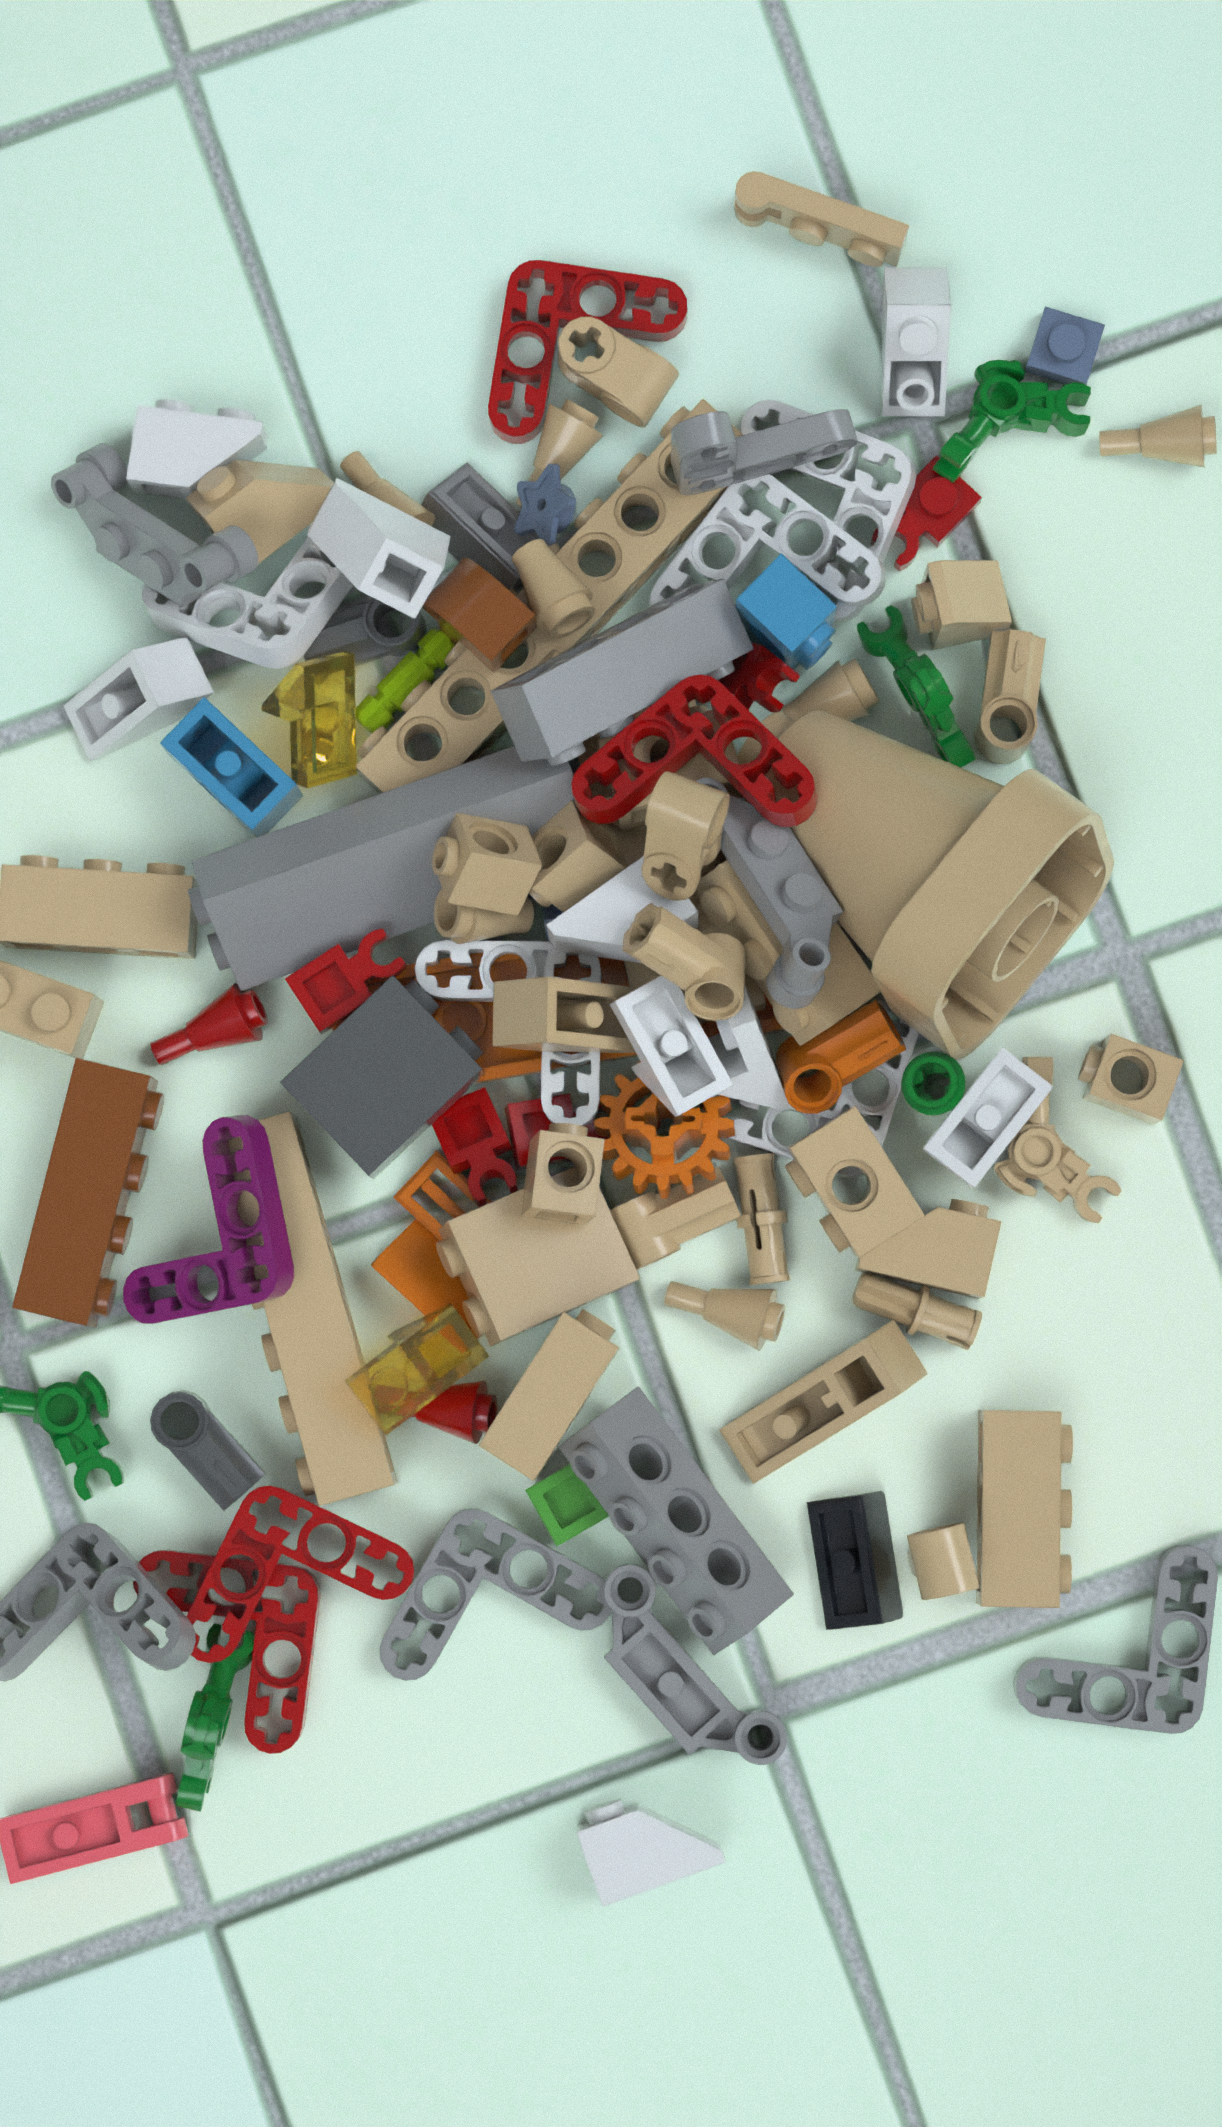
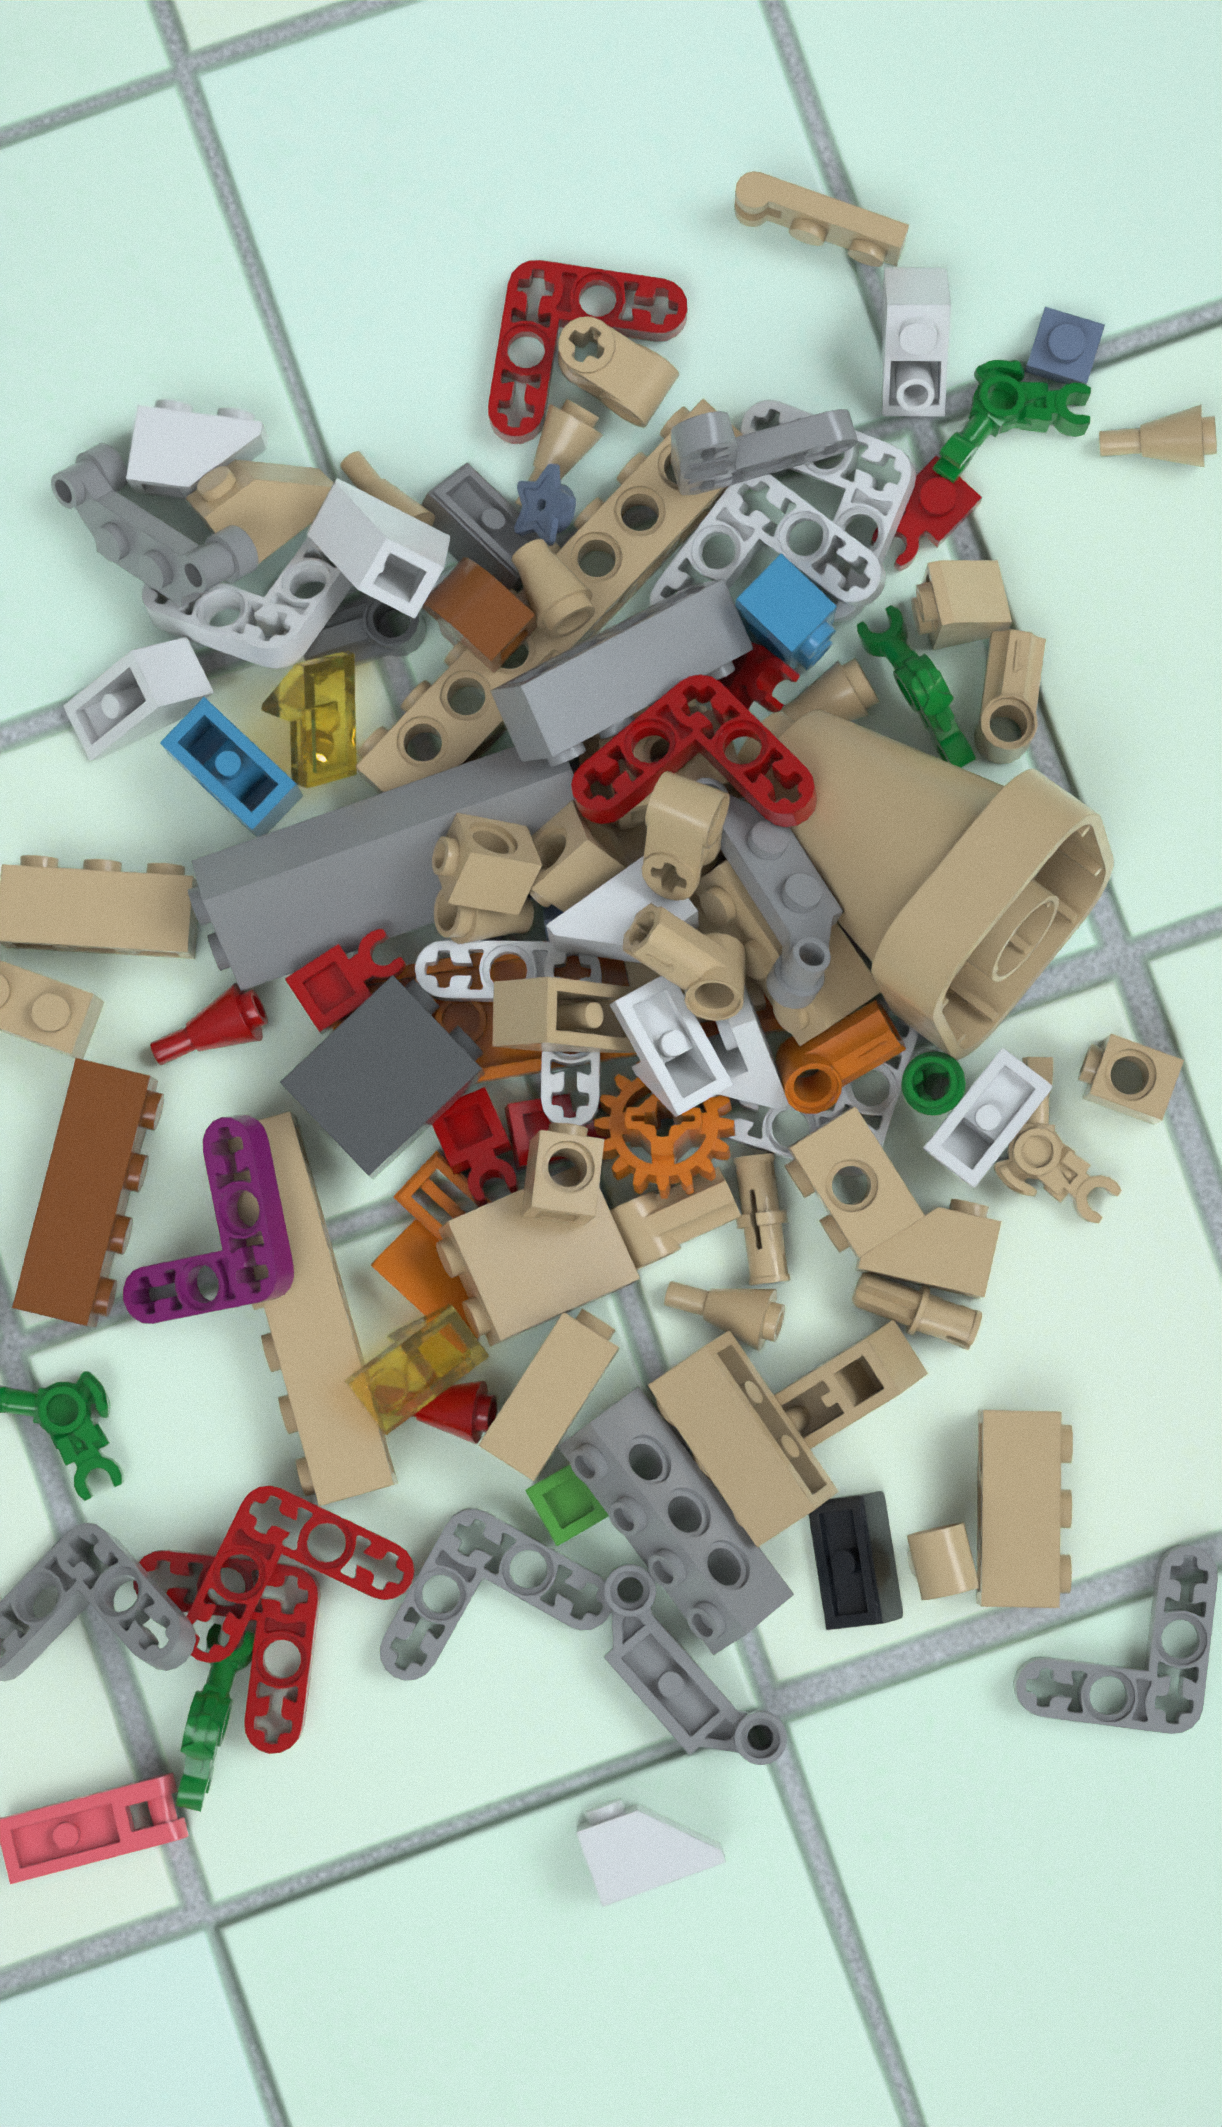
dark grey piece [150,1390,266,1511] -> none
lime axle [353,628,455,734] -> none
none -> tan brick [648,1330,839,1548]

